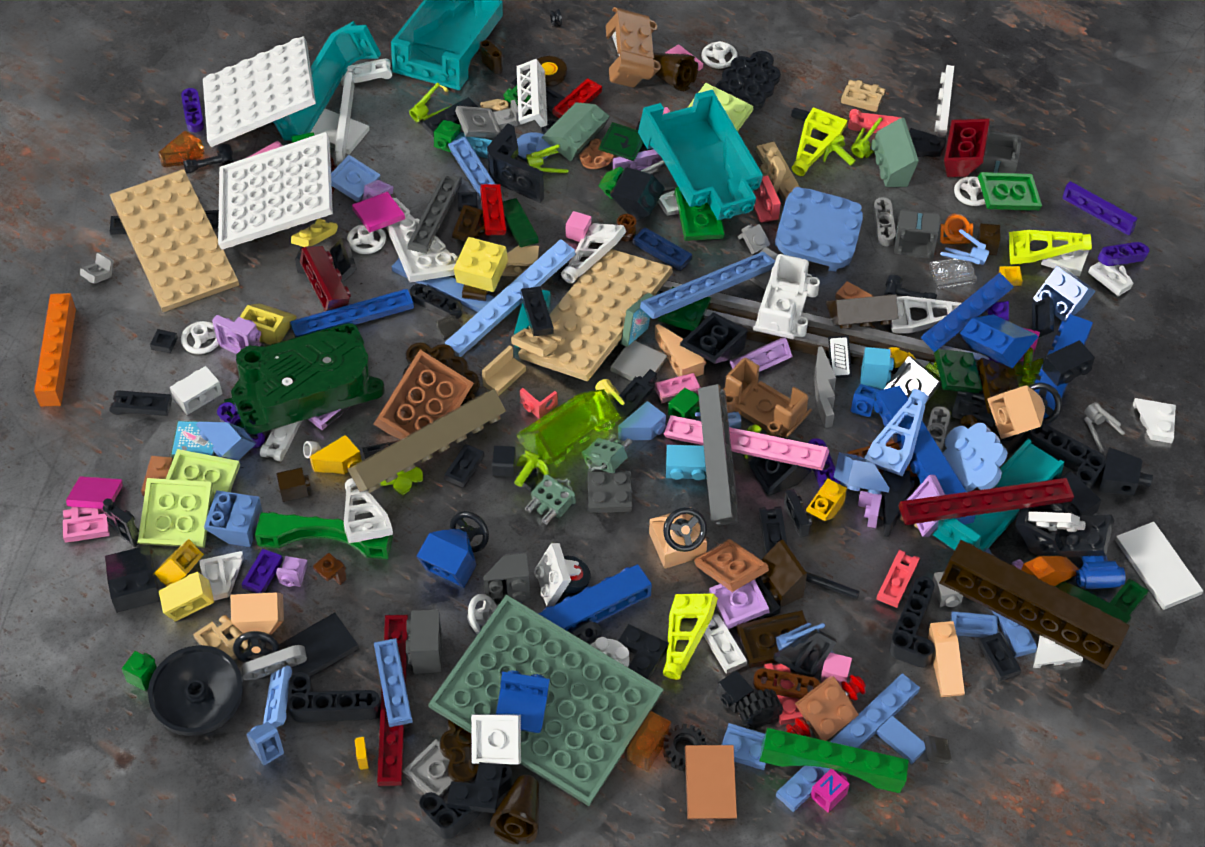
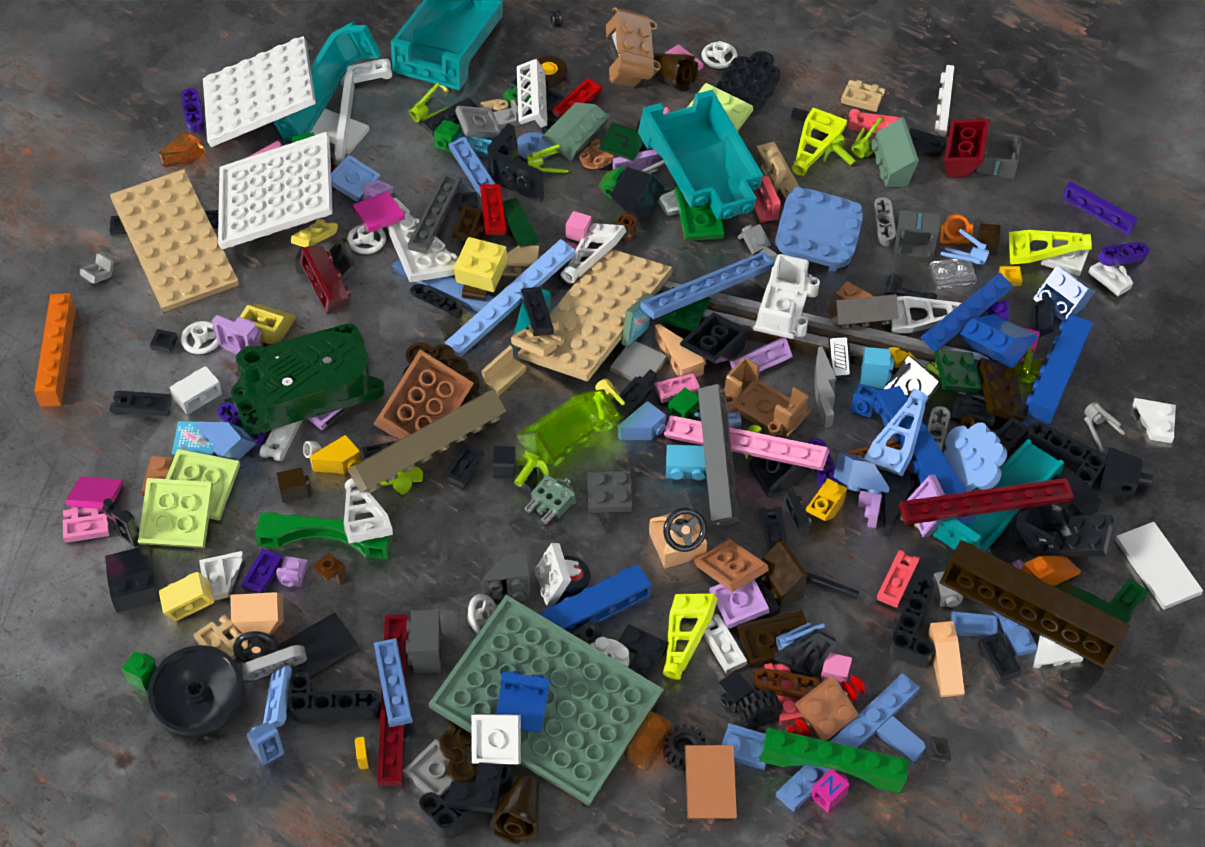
yellow slope [154,539,204,586] -> none
black brick [183,144,234,173] -> none
medium blue slope [204,490,263,547] -> none
blue plate [290,289,414,338] -> none
blue piece [416,511,489,588] -> none
dark brown piece [480,40,503,74] -> none
coral bracket [520,388,558,419] -> none
sand green piece [582,434,632,473] -> none
dark blue plate [633,227,692,271] -> none
white piece [954,176,985,206] -> none
green plate [978,172,1042,211] -> none
light nougat piece [987,383,1062,439] -> none
white plate [1028,512,1085,532] -> none
black brick [1042,340,1095,386] -> none
blue piece [1076,555,1126,590] -> none

